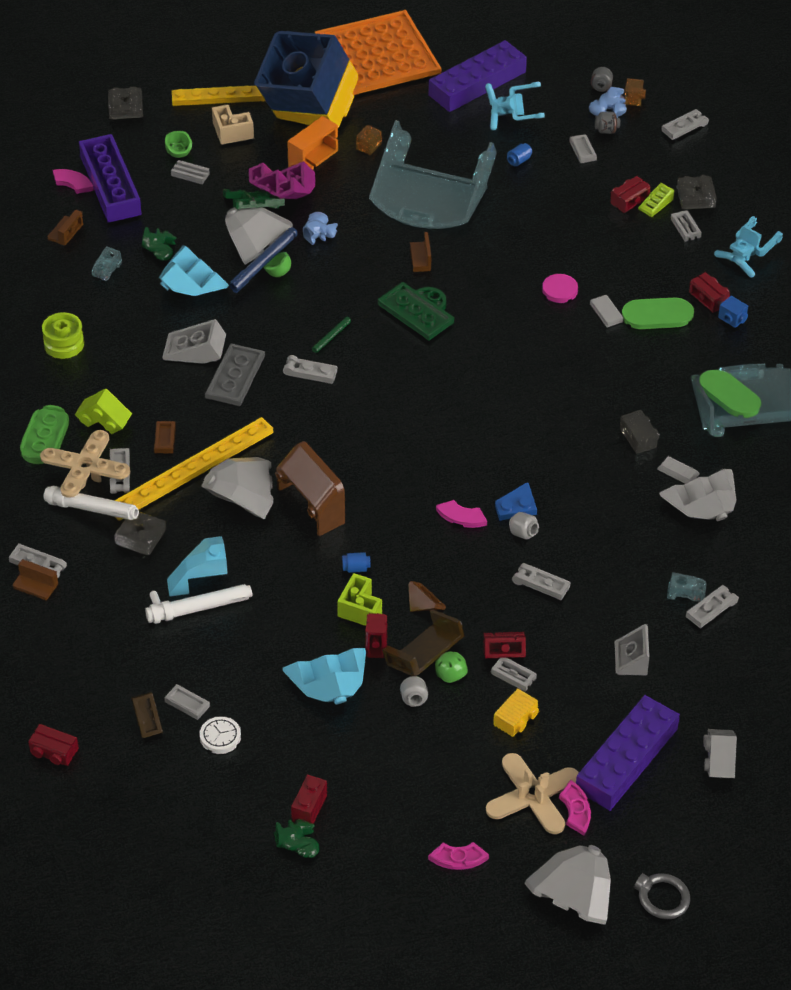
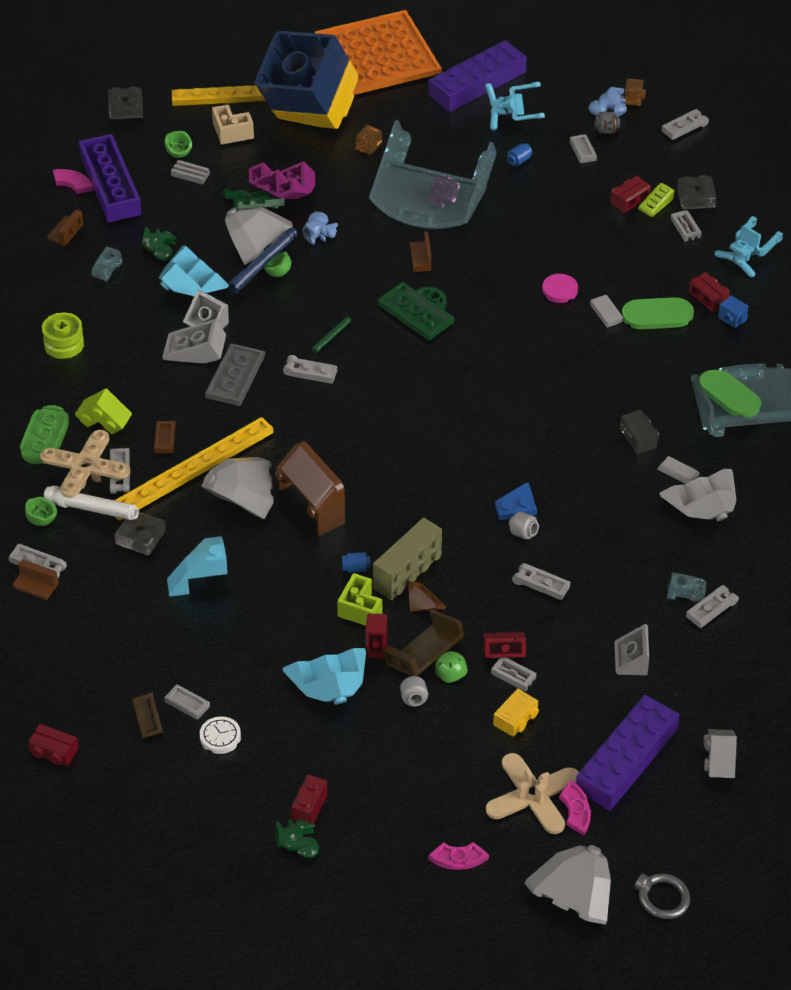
white cylinder [145,584,252,624] -> none
orange piece [288,116,338,170] -> none
dark pink tile [436,500,487,528] -> none
dark grey head [591,67,613,92] -> none
none -> bright green helmet [25,497,57,526]
none -> light grey slope [183,290,229,329]
none -> olive brick [373,517,442,600]
none -> clear purple brick [428,176,461,207]

